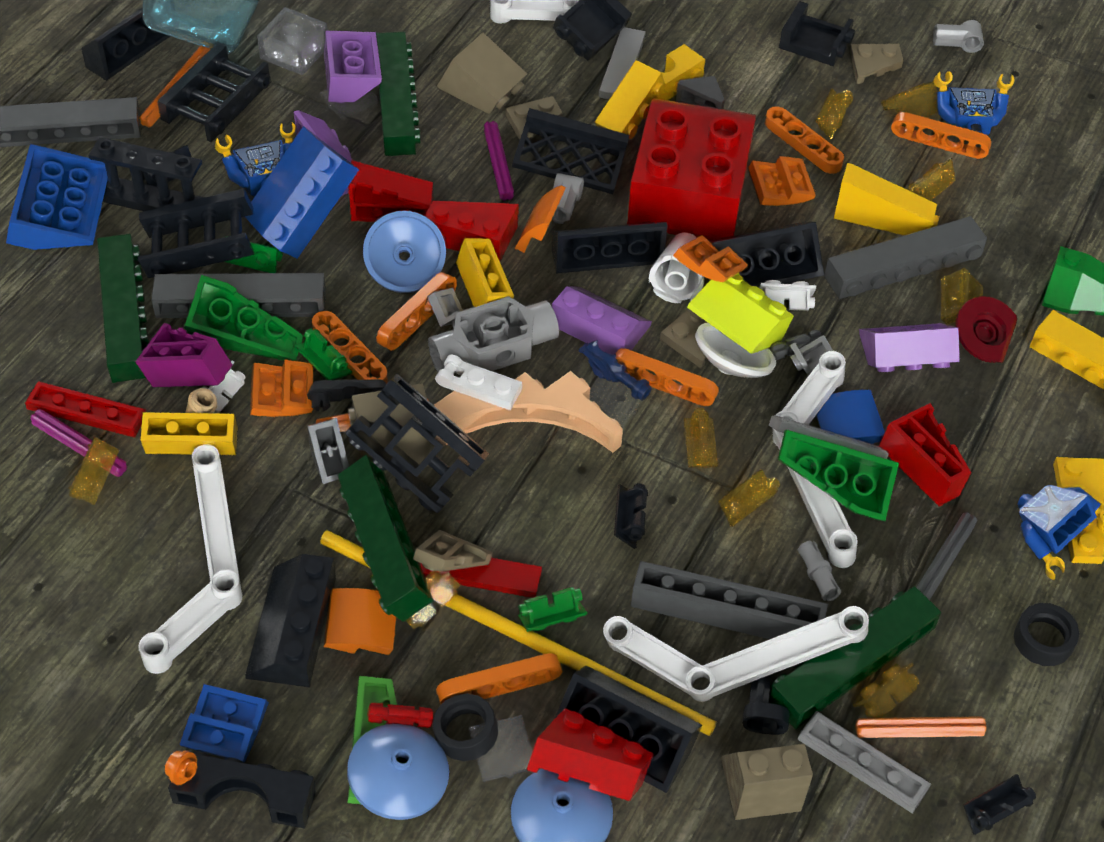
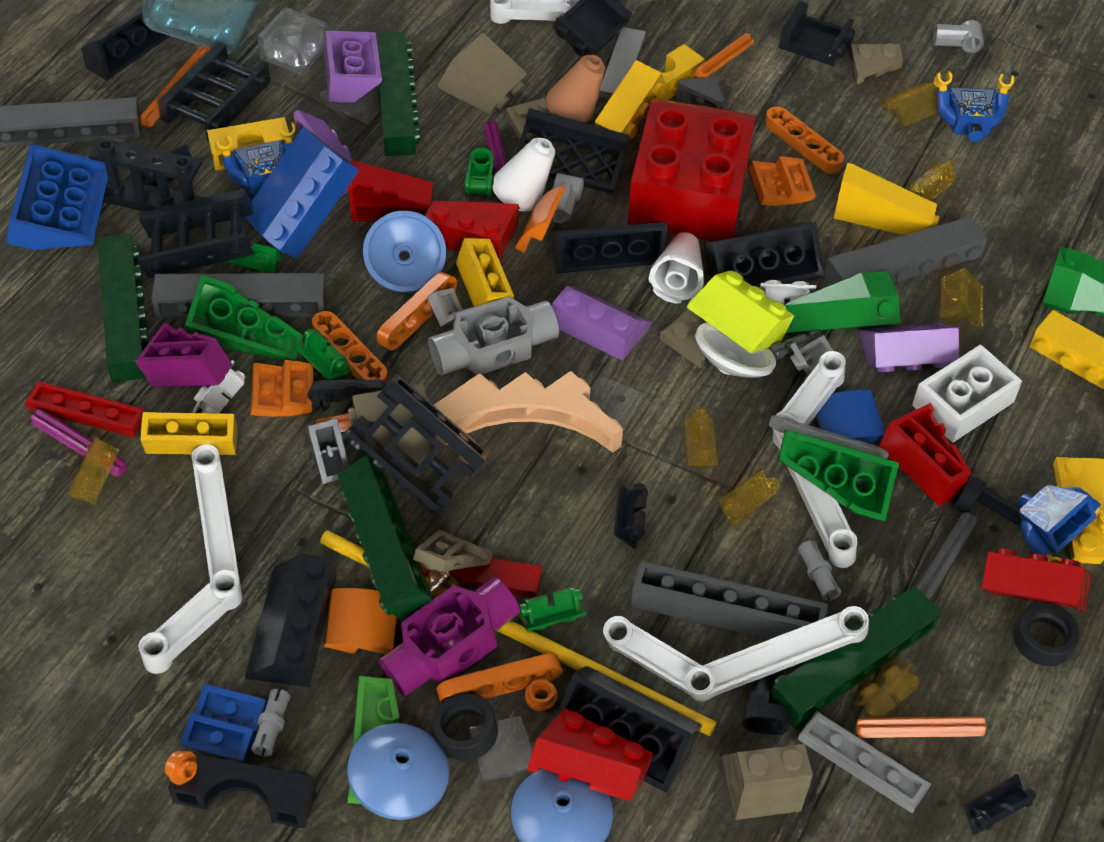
tan cone [185,388,217,413] -> none
red axle [367,703,433,728] -> none
white plate [435,354,522,410] -> none
dark blue piece [579,340,652,401] -> none
orange beam [615,348,719,406] -> none
orange slope [673,235,748,282] -> none
clear yellow hinge [815,89,854,139] -> none
orange beam [891,112,991,159] -> none
dark red hat [955,296,1017,363] -> none
none -> yellow arch [207,117,289,171]
none -> light grey pin [251,689,291,757]
none -> magenta brick [379,577,521,697]
none -> green piece [465,148,494,198]
none -> white cone [492,138,555,212]
none -> orange plate [525,679,558,711]
none -> nougat cone [545,55,605,123]
none -> orange axle [694,33,754,78]
none -> green wedge [784,271,900,334]
none -> white brick [912,344,1022,442]
none -> black piece [954,474,1021,524]
none -> red wedge [982,548,1092,613]

